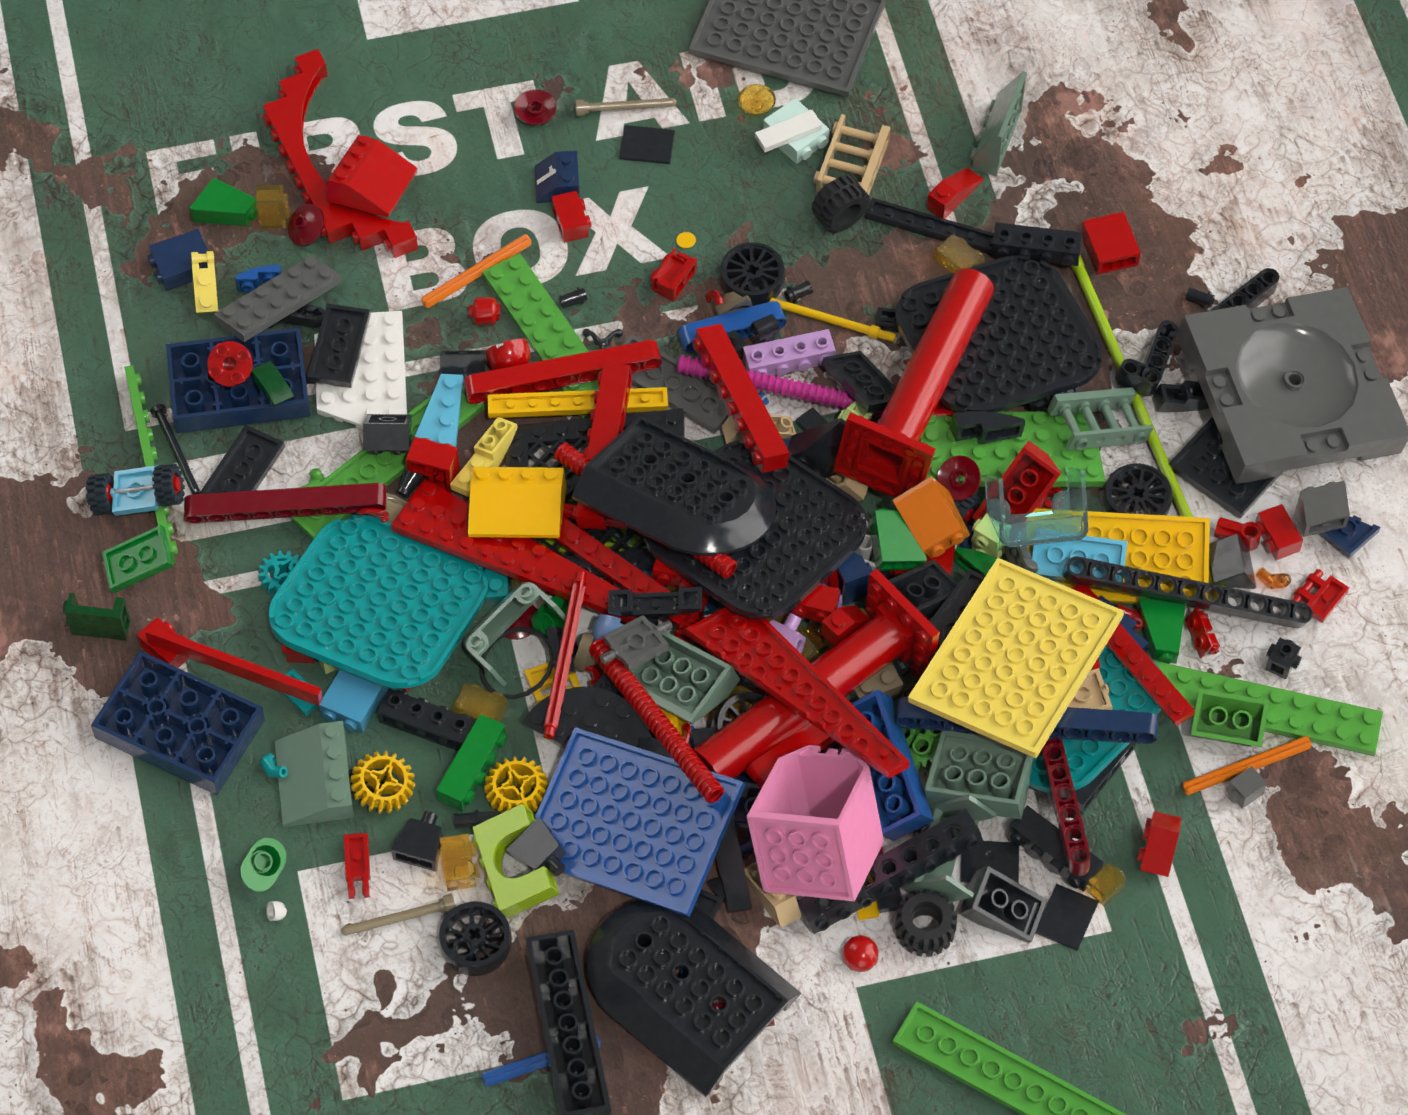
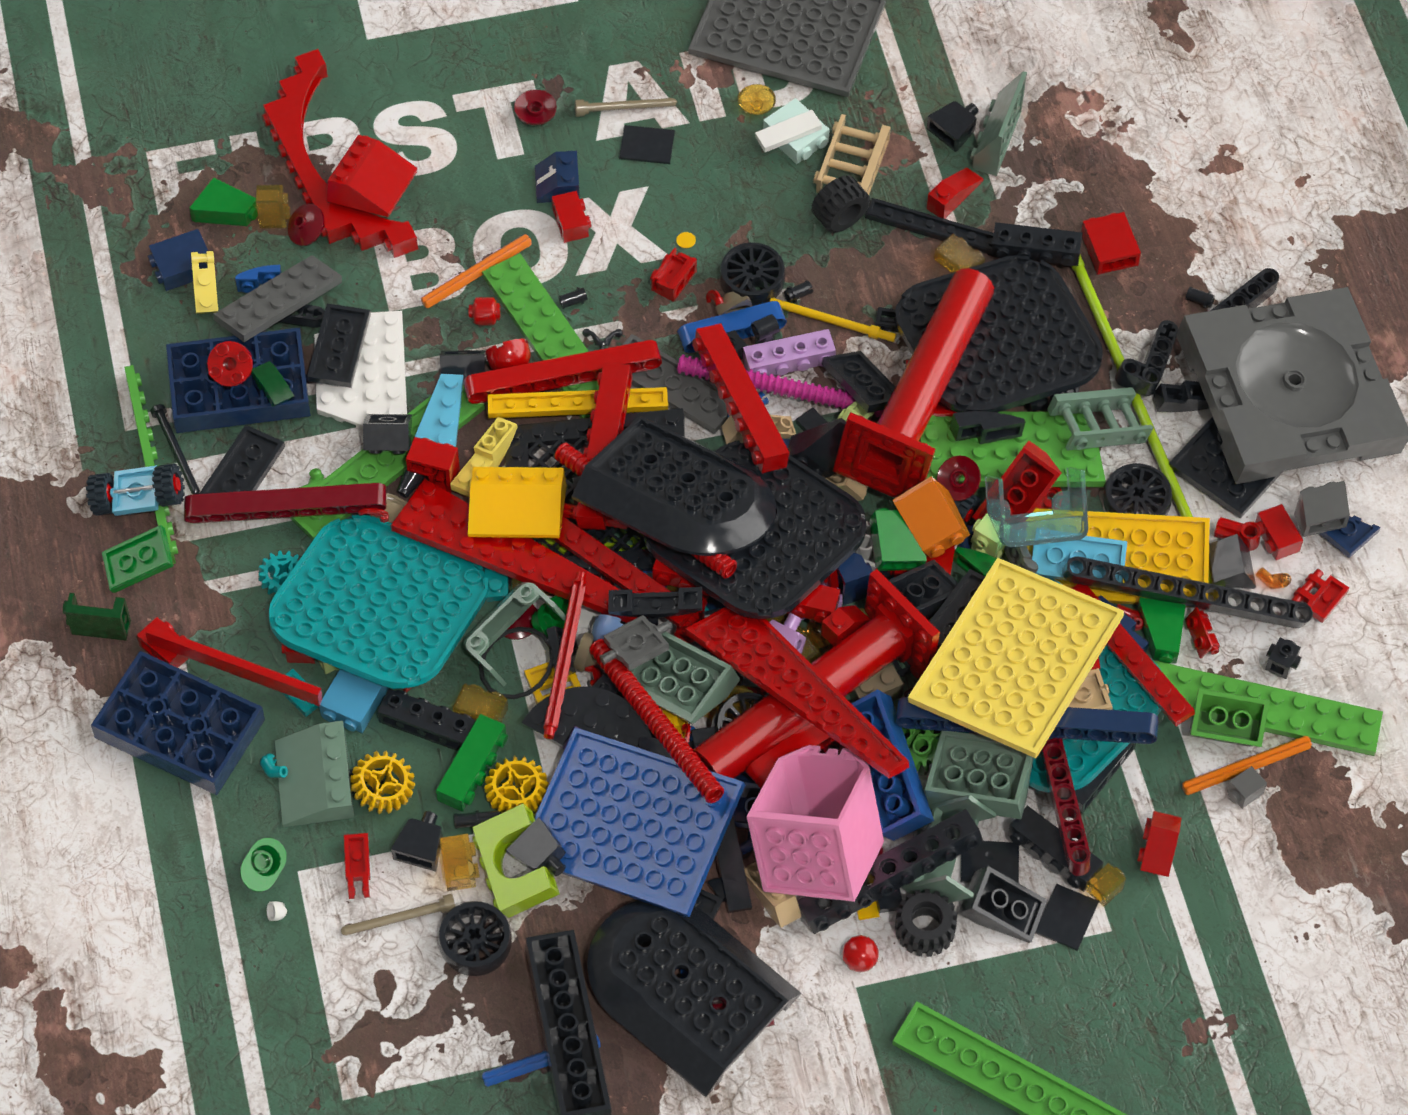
none -> black torso [927,101,979,152]

